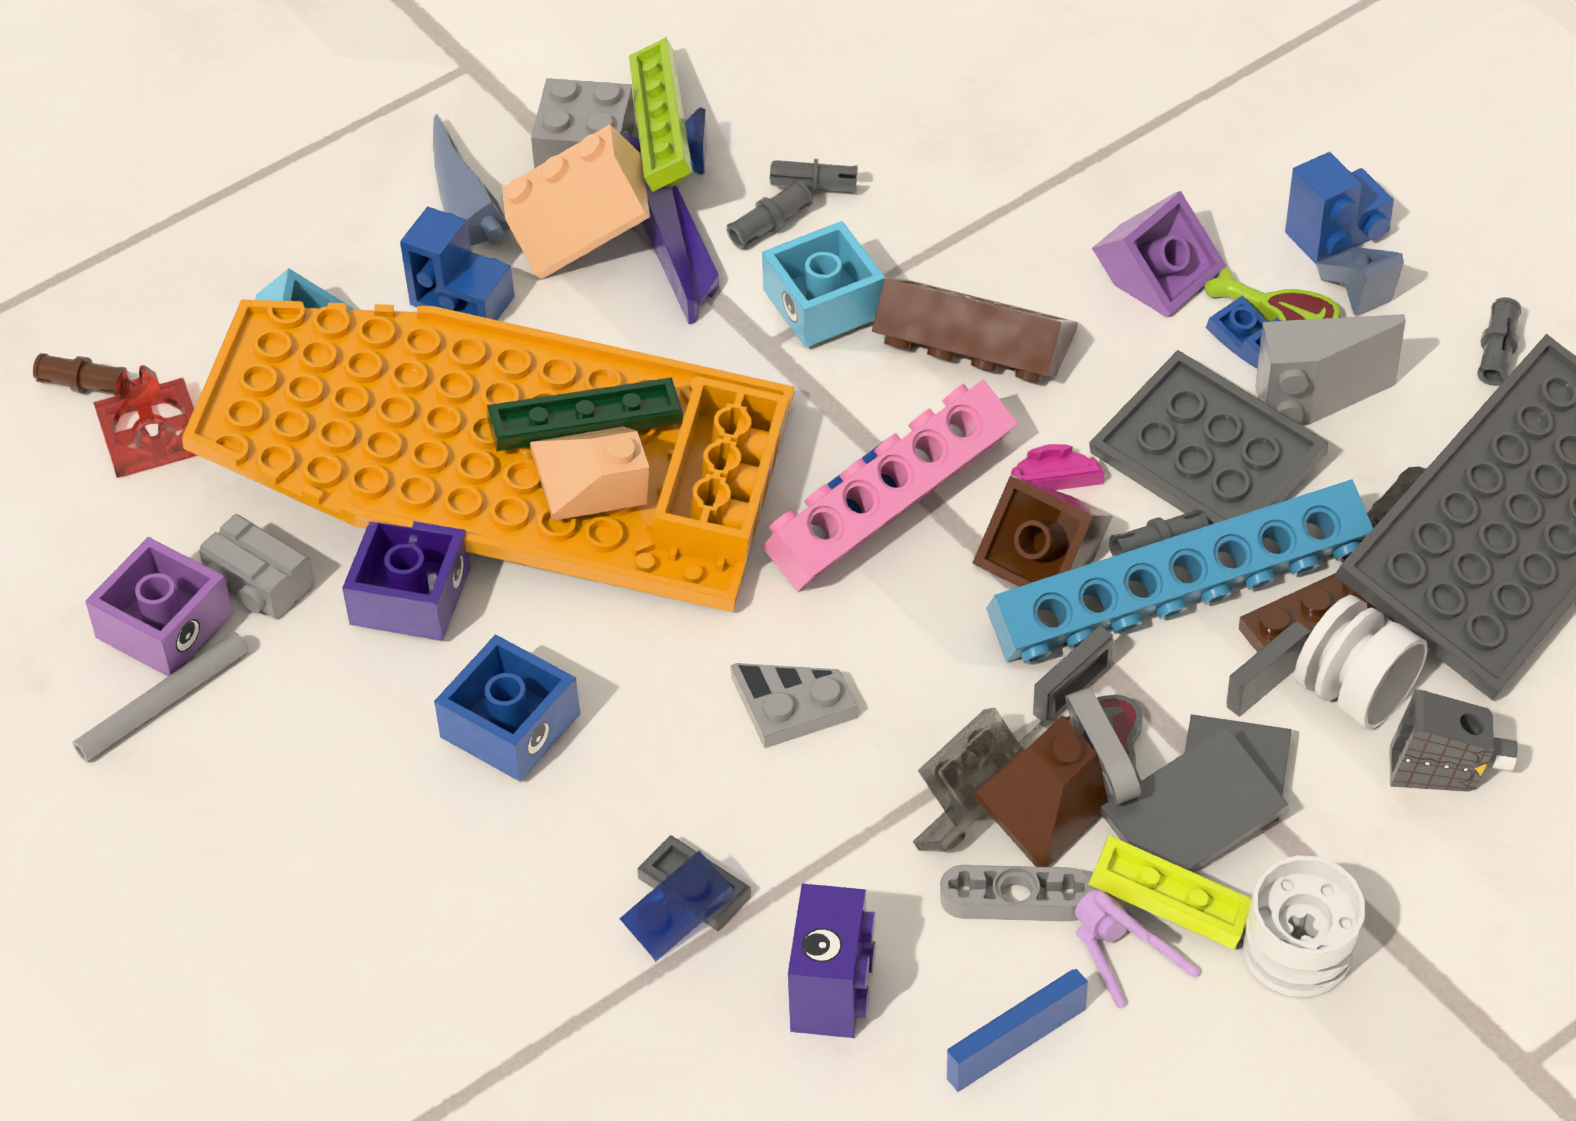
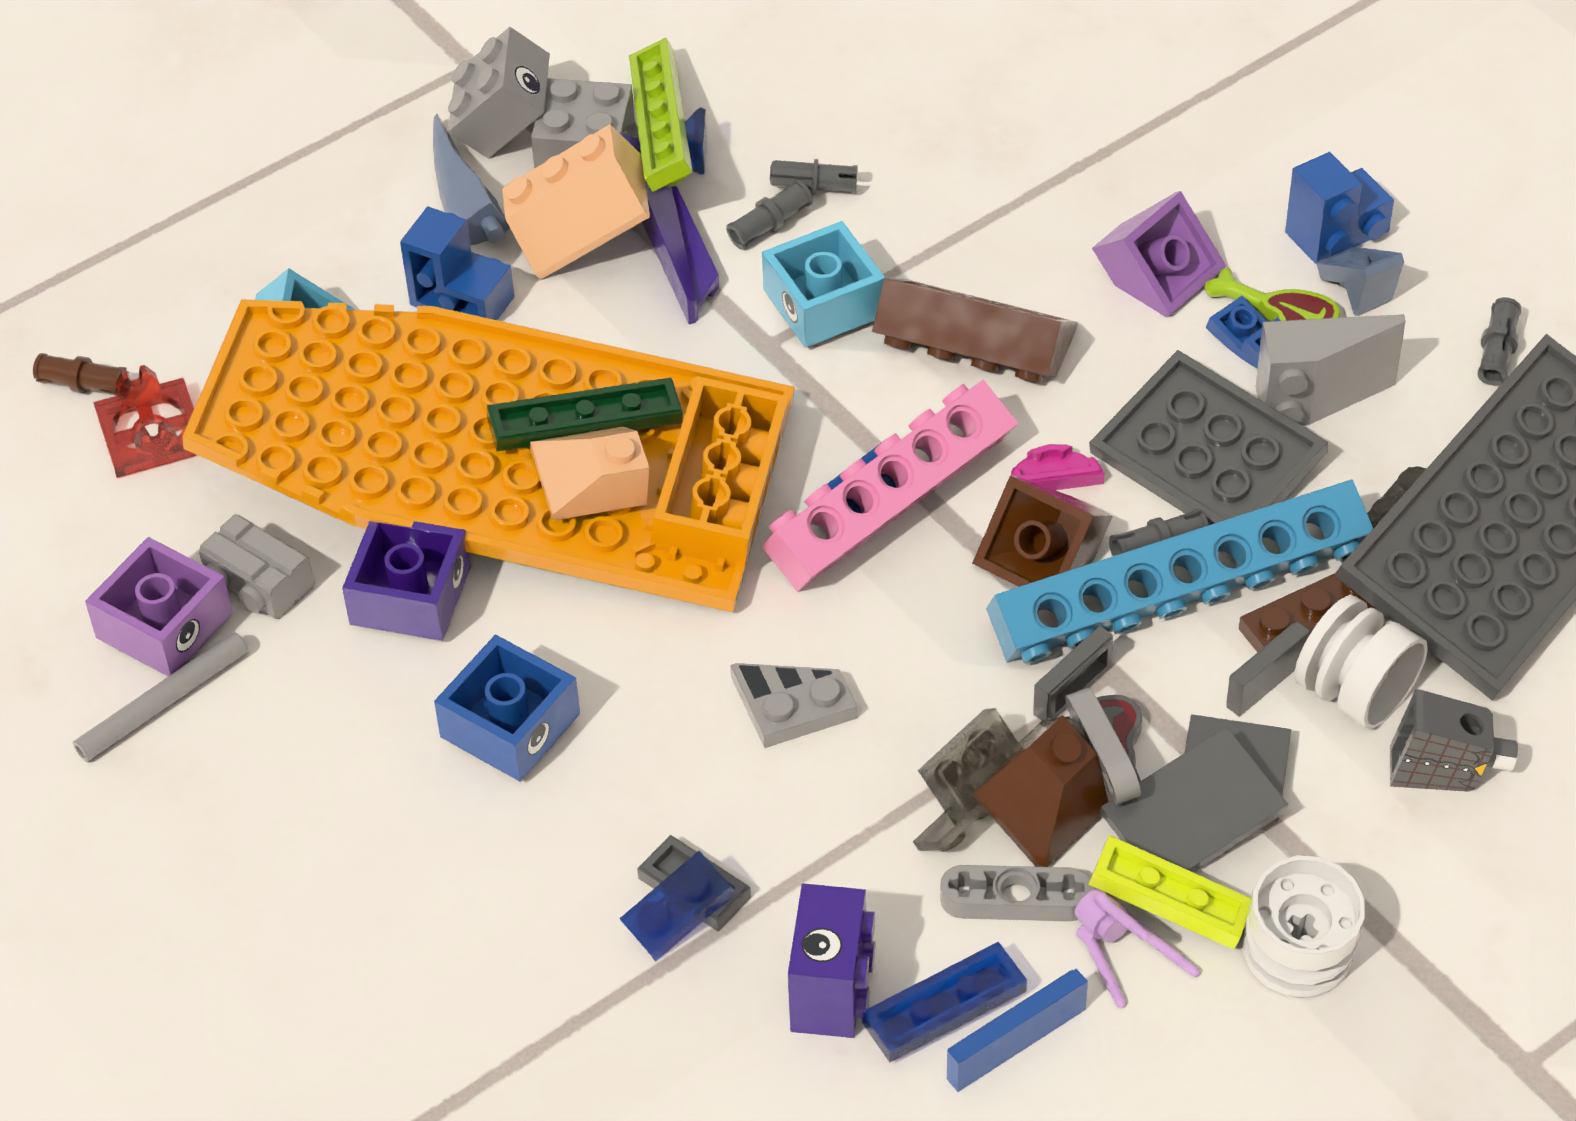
none -> light grey brick [448,26,550,159]
none -> clear blue plate [862,941,1027,1063]

